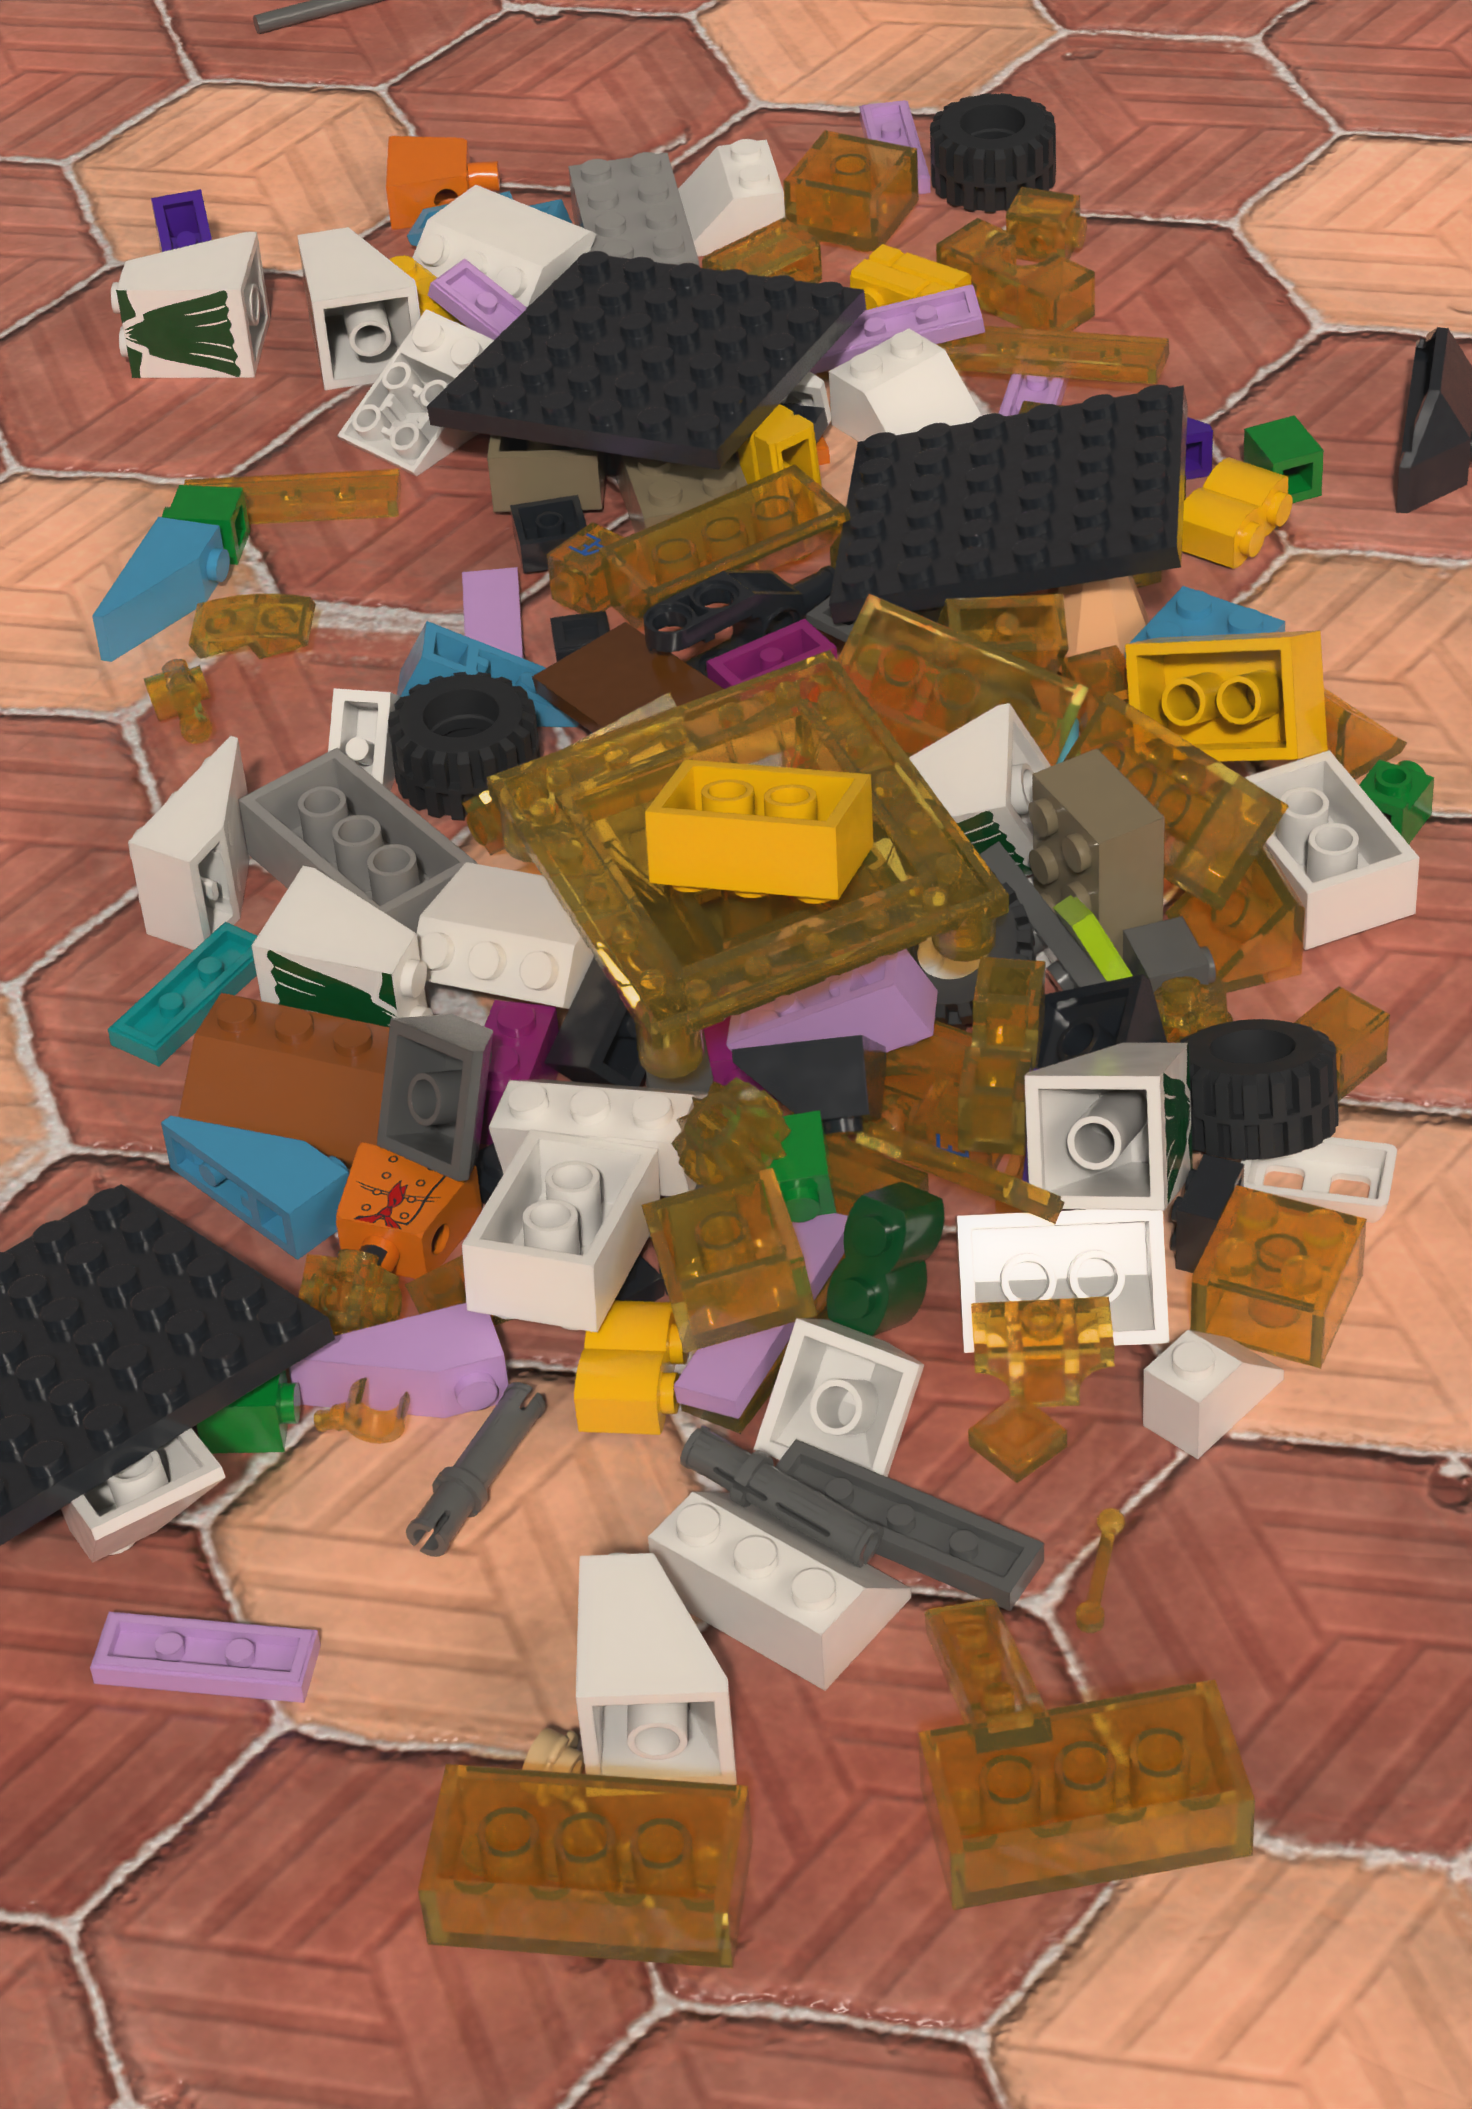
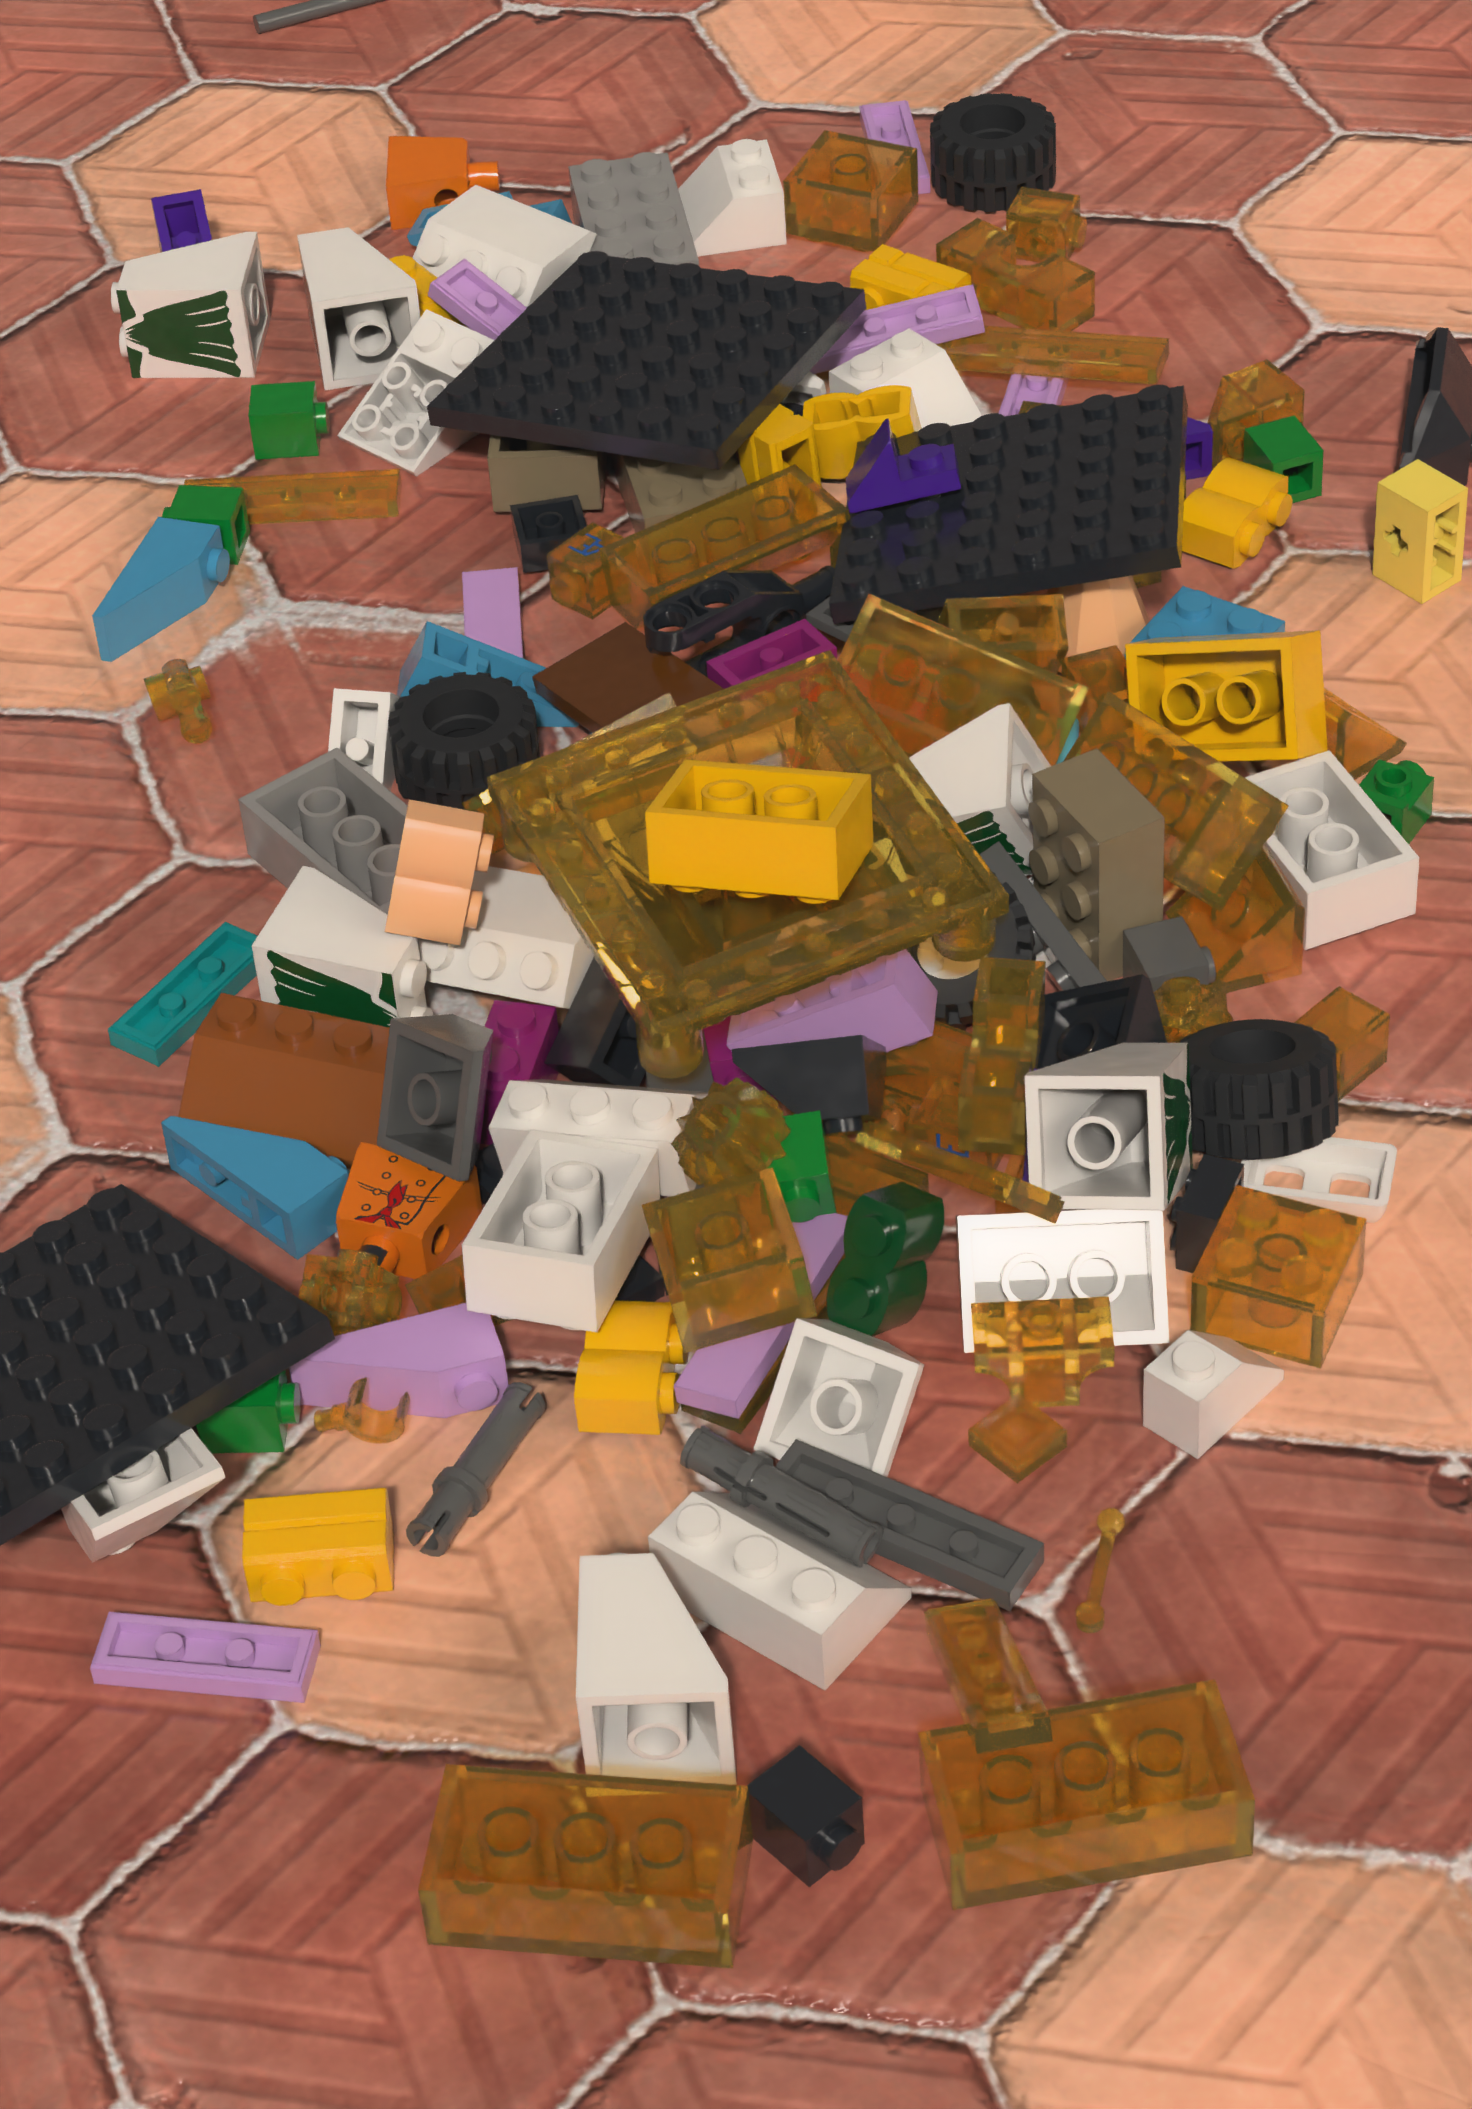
white slope [128,736,250,950] -> none
clear yellow slope [188,593,316,659] -> none
tan plate [521,1728,585,1801] -> none
black tile [550,611,610,662] -> none
clear yellow brick [702,217,822,283] -> none
lime tile [1053,895,1133,981] -> none
none -> yellow brick [242,1488,394,1606]
none -> green brick [248,381,330,460]
none -> light nougat brick [385,799,494,946]
none -> black brick [744,1745,865,1887]
none -> yellow brick [803,385,922,479]
none -> dark purple slope [846,418,961,514]
none -> clear yellow slope [1208,359,1305,470]
none -> light yellow brick [1372,459,1468,604]

